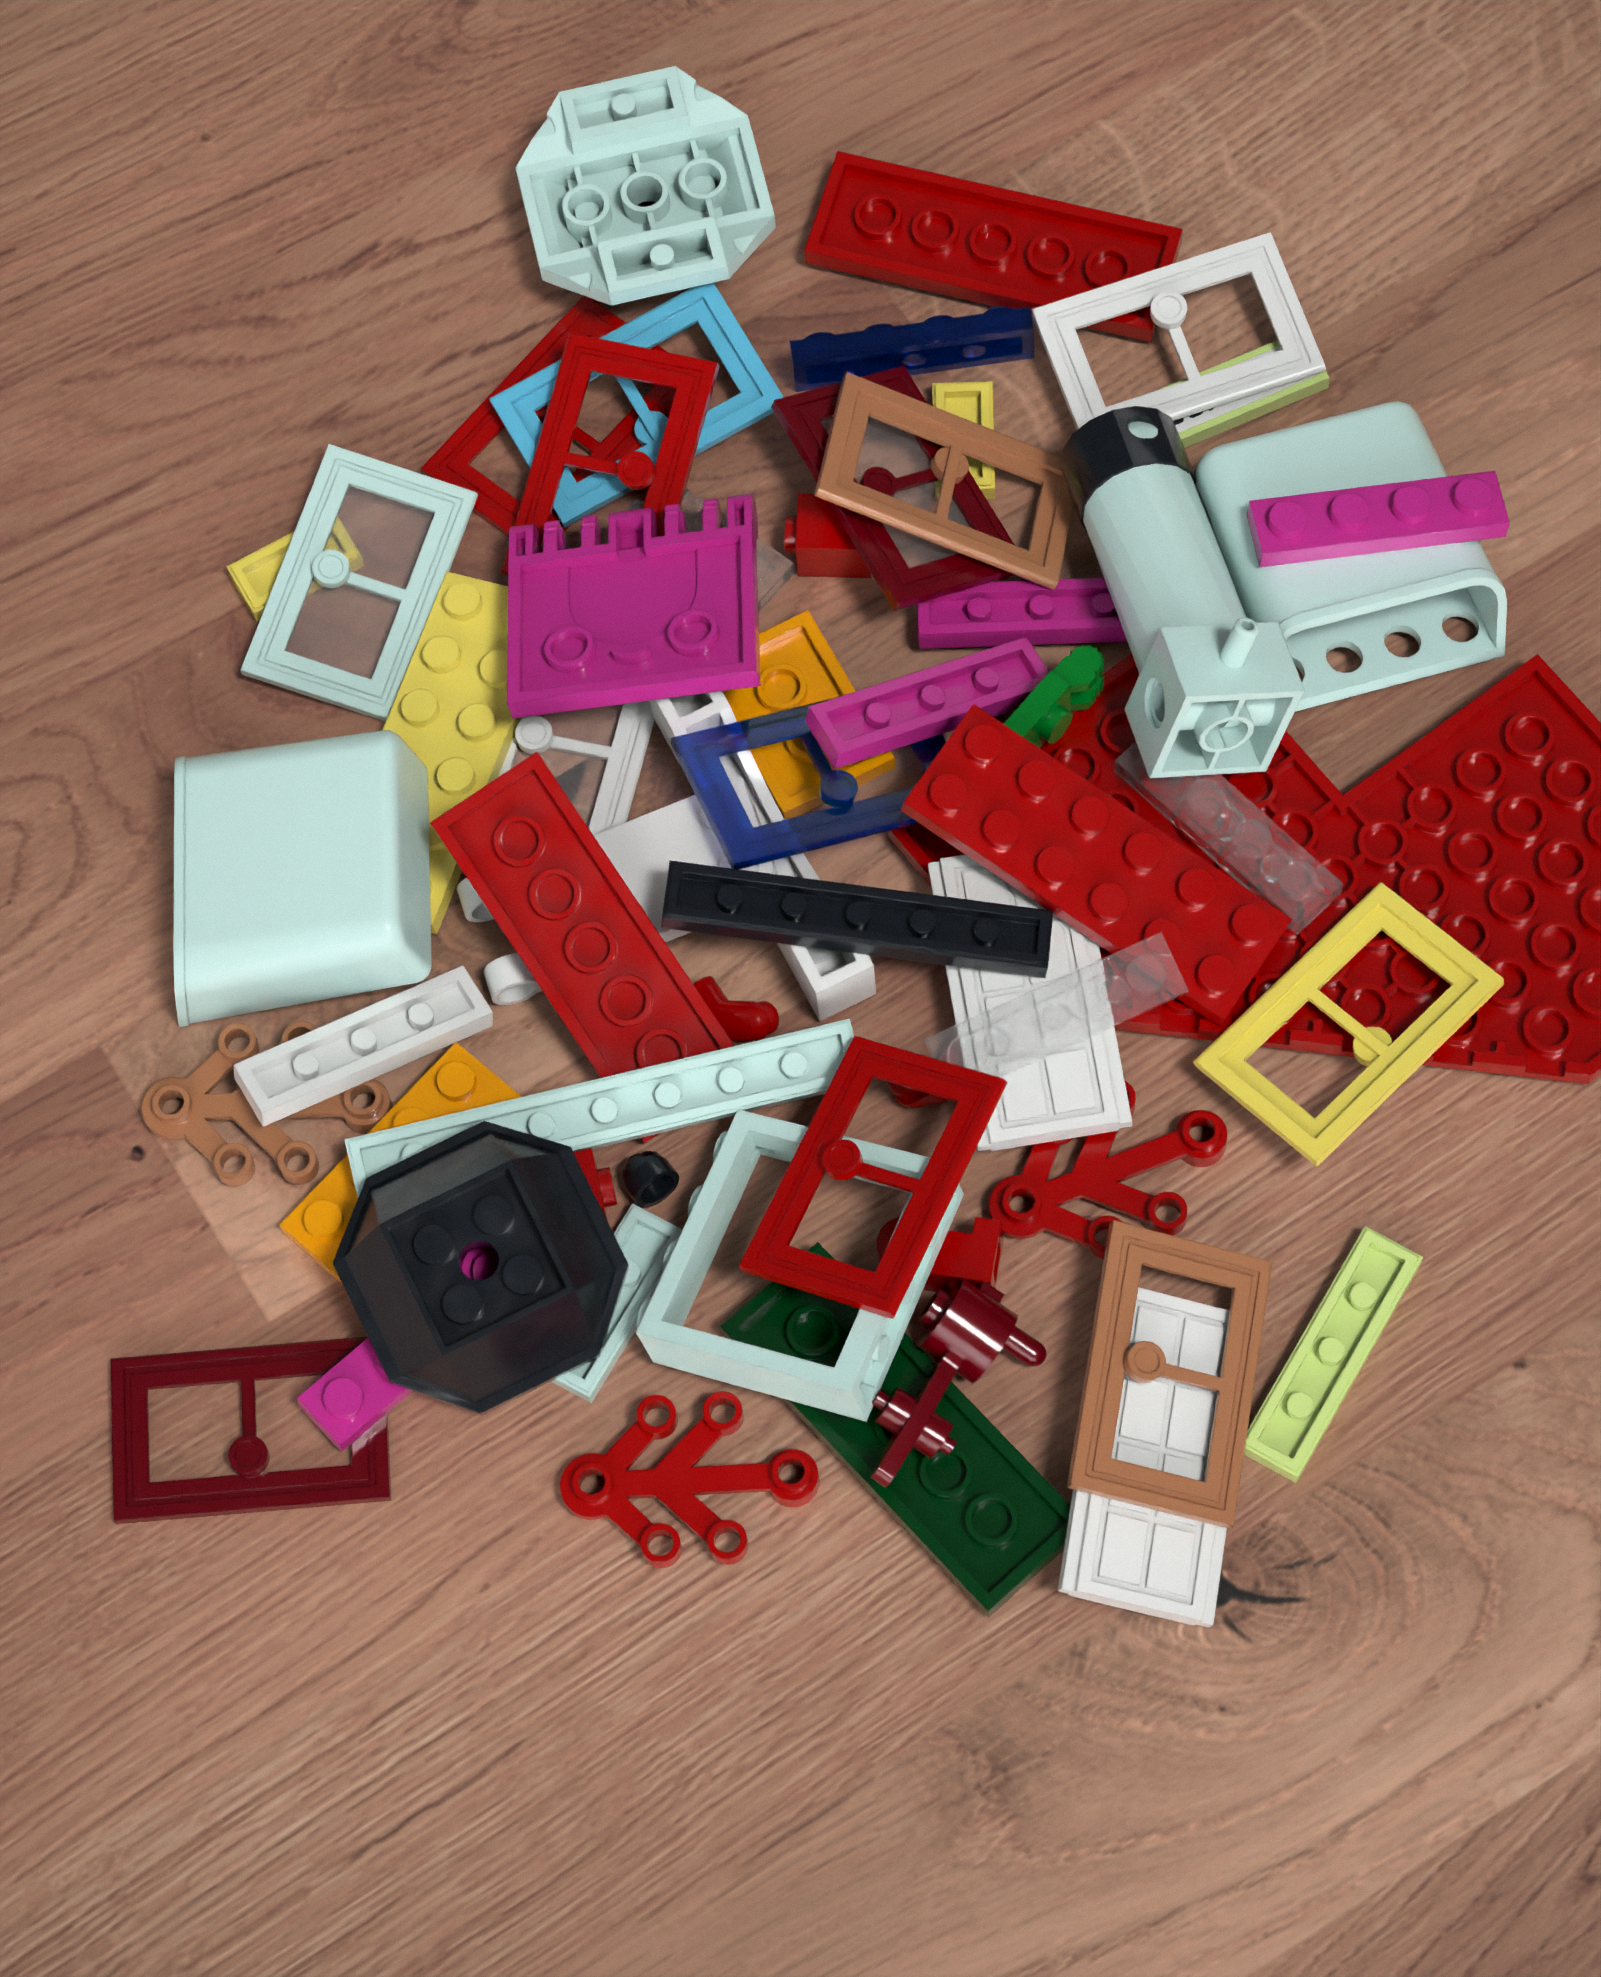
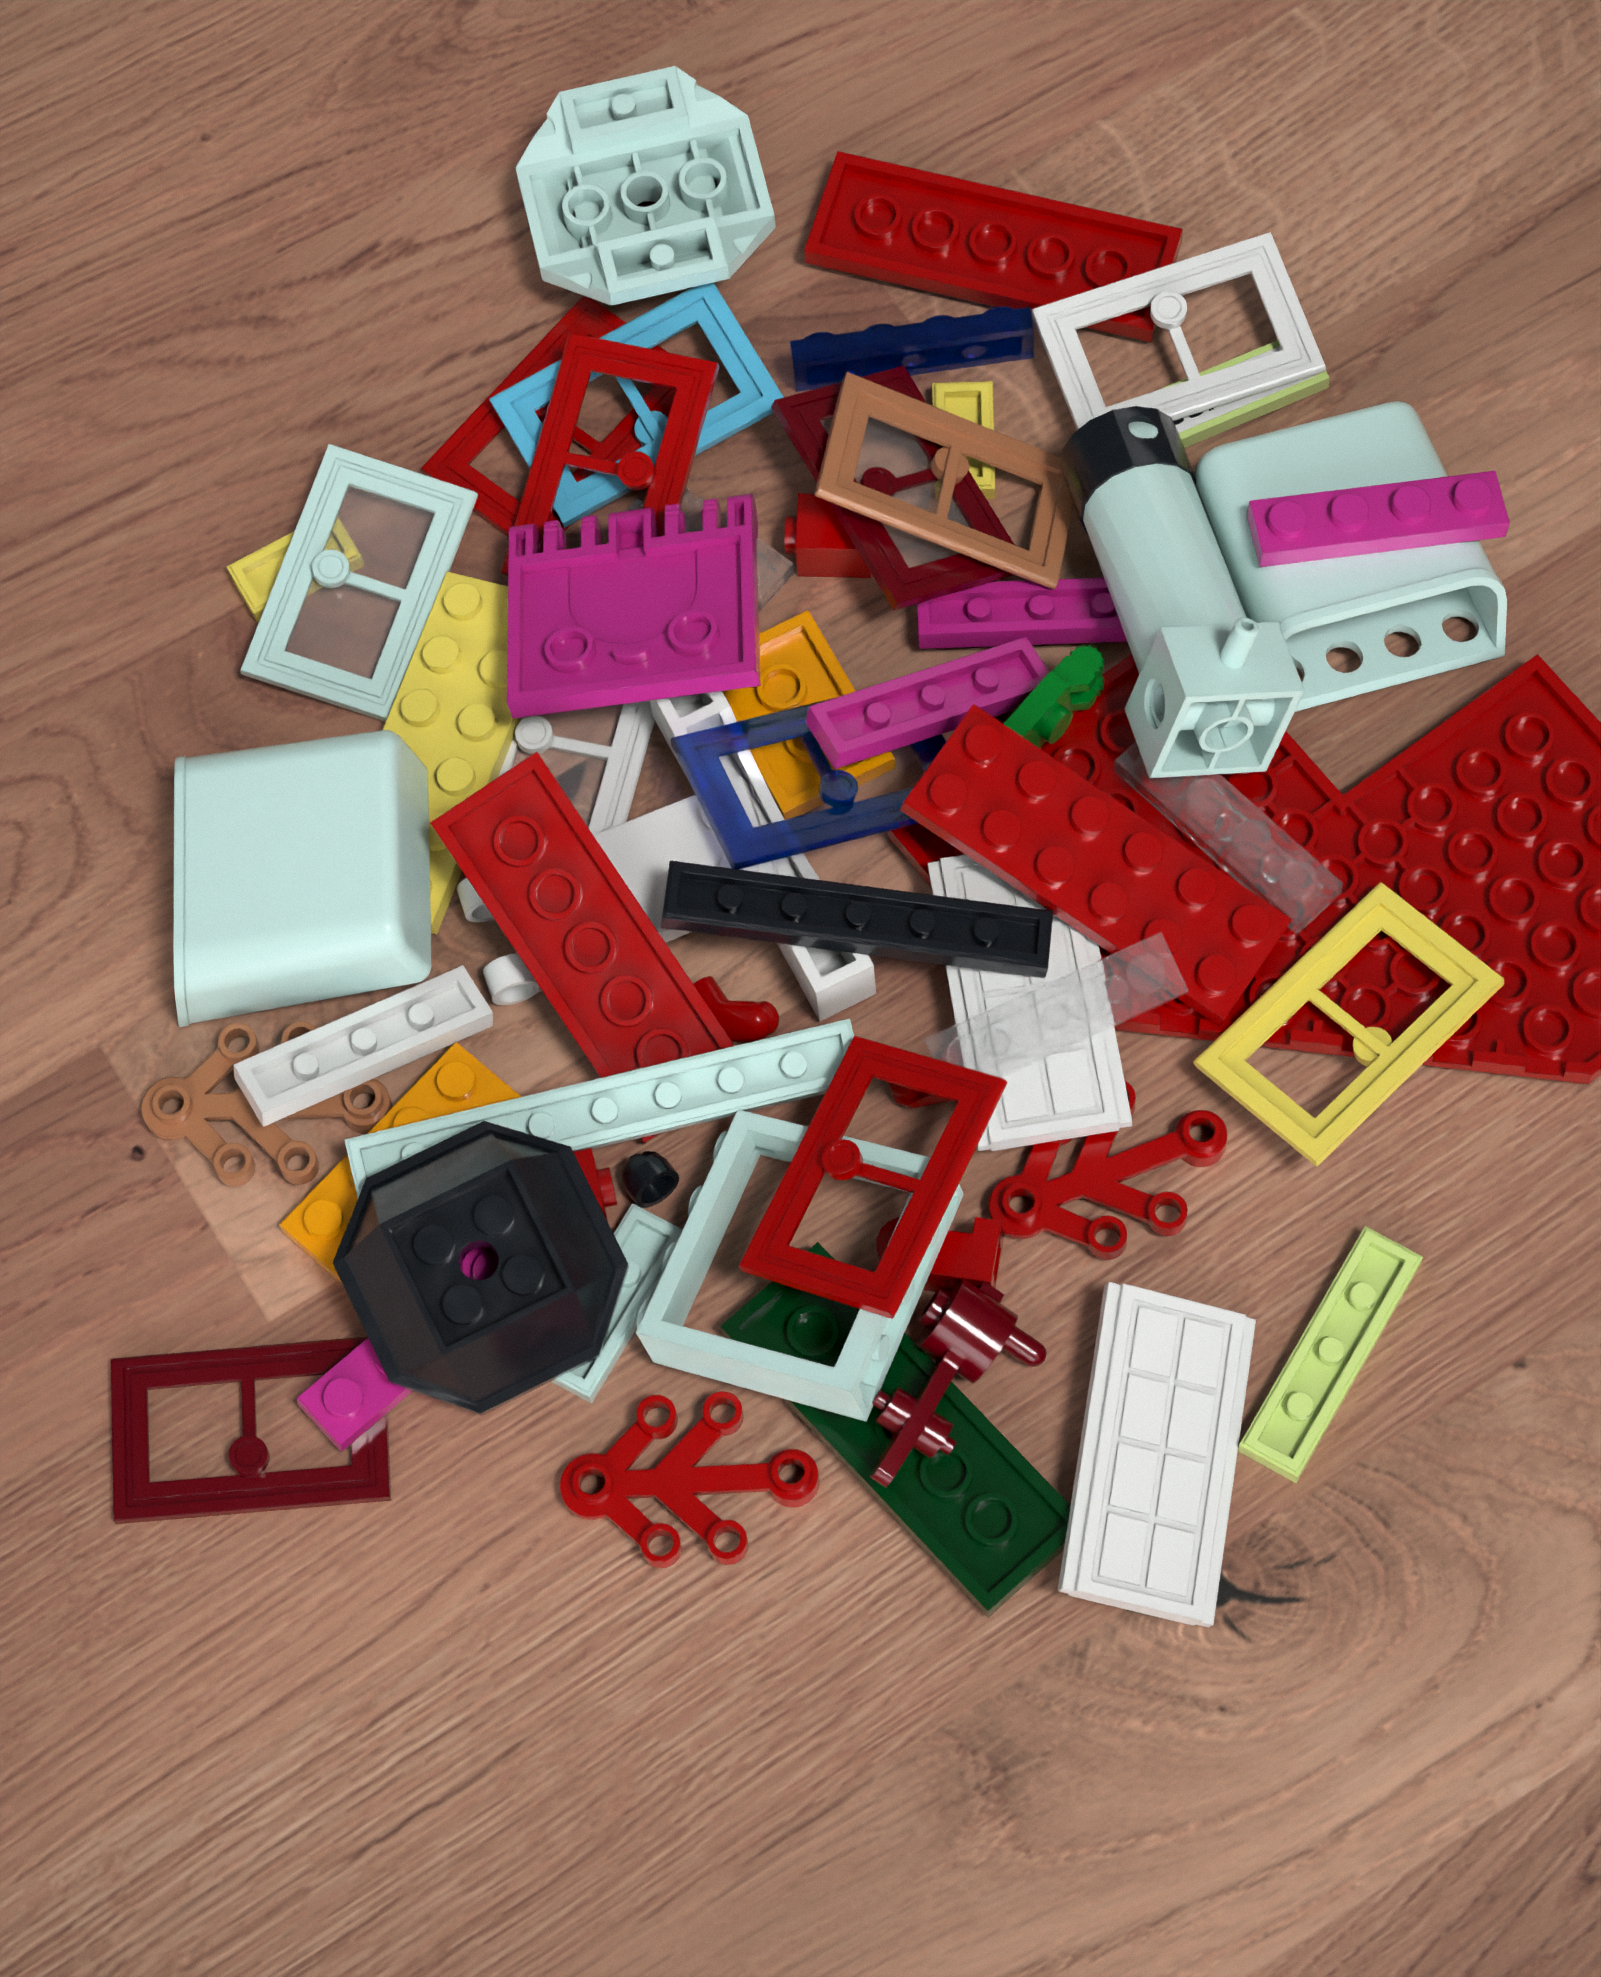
nougat door [1067,1220,1272,1528] -> none

